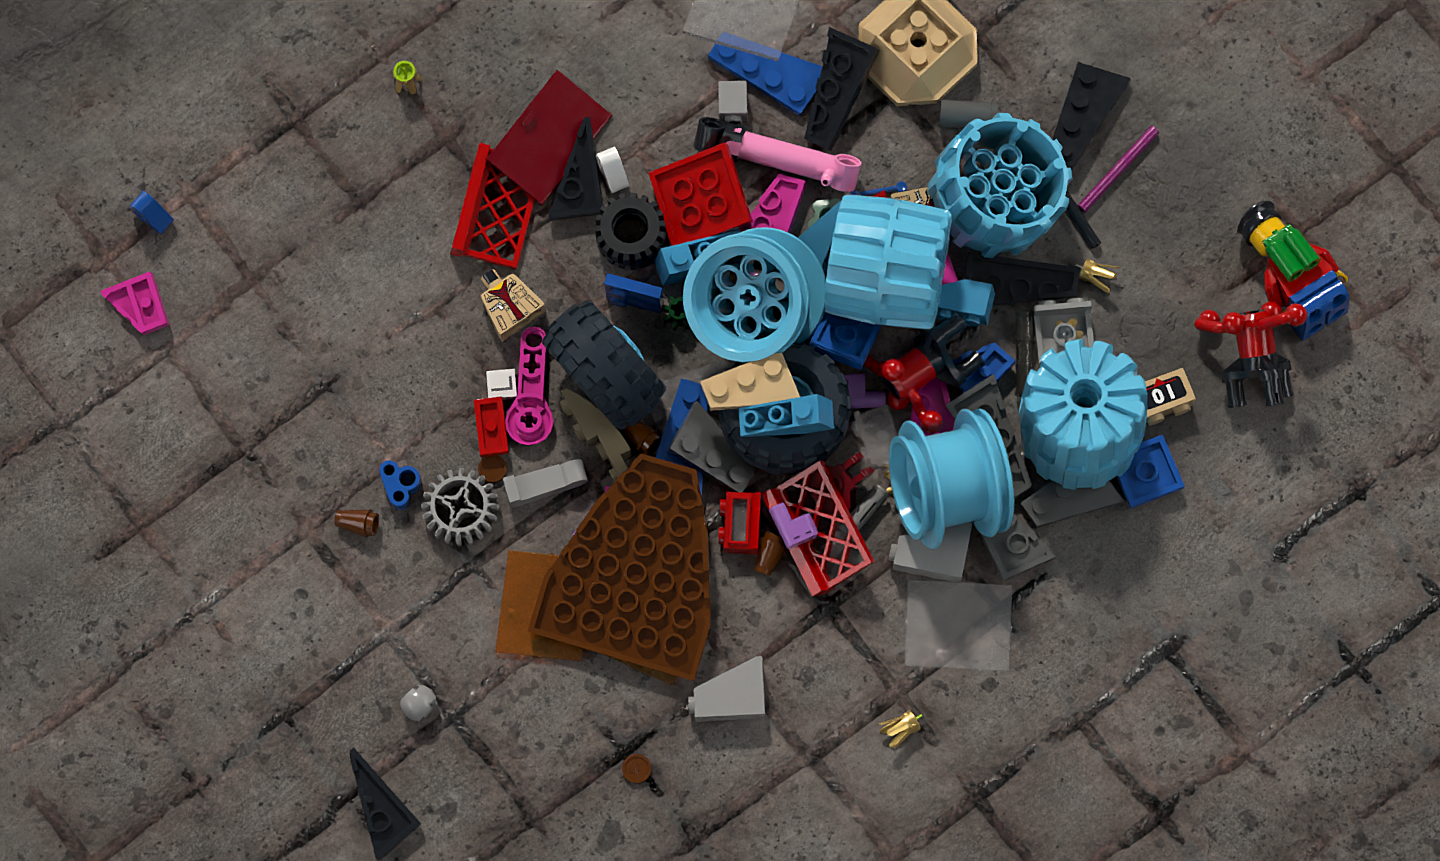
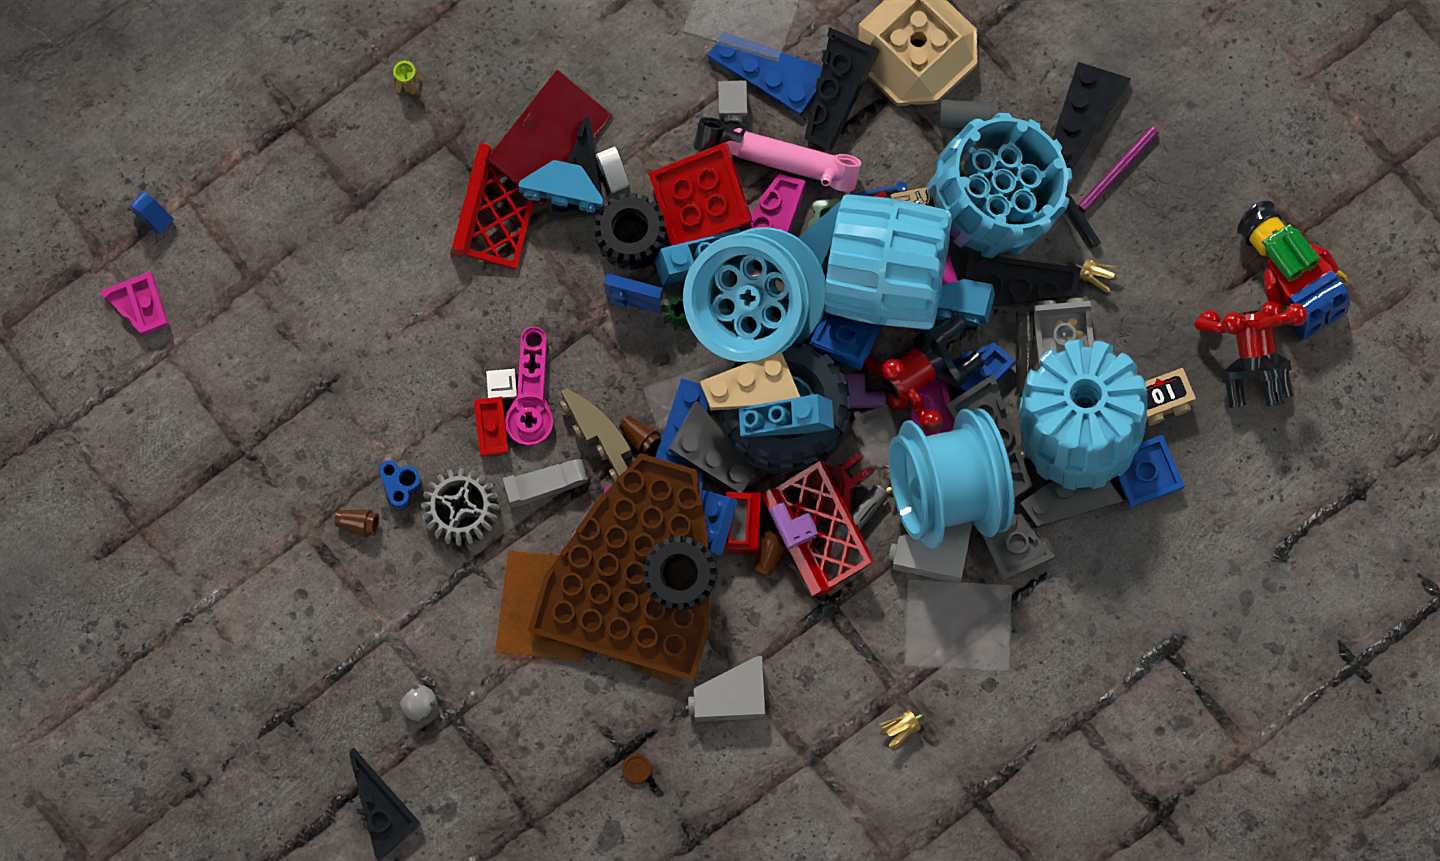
reddish brown piece [478,455,507,484] -> none
tan torso [481,269,546,342] -> none
black wheel [542,301,666,429] -> none
none -> dark azure slope [519,160,603,212]
none -> black tyre [643,536,718,610]
none -> blue plate [702,490,738,555]

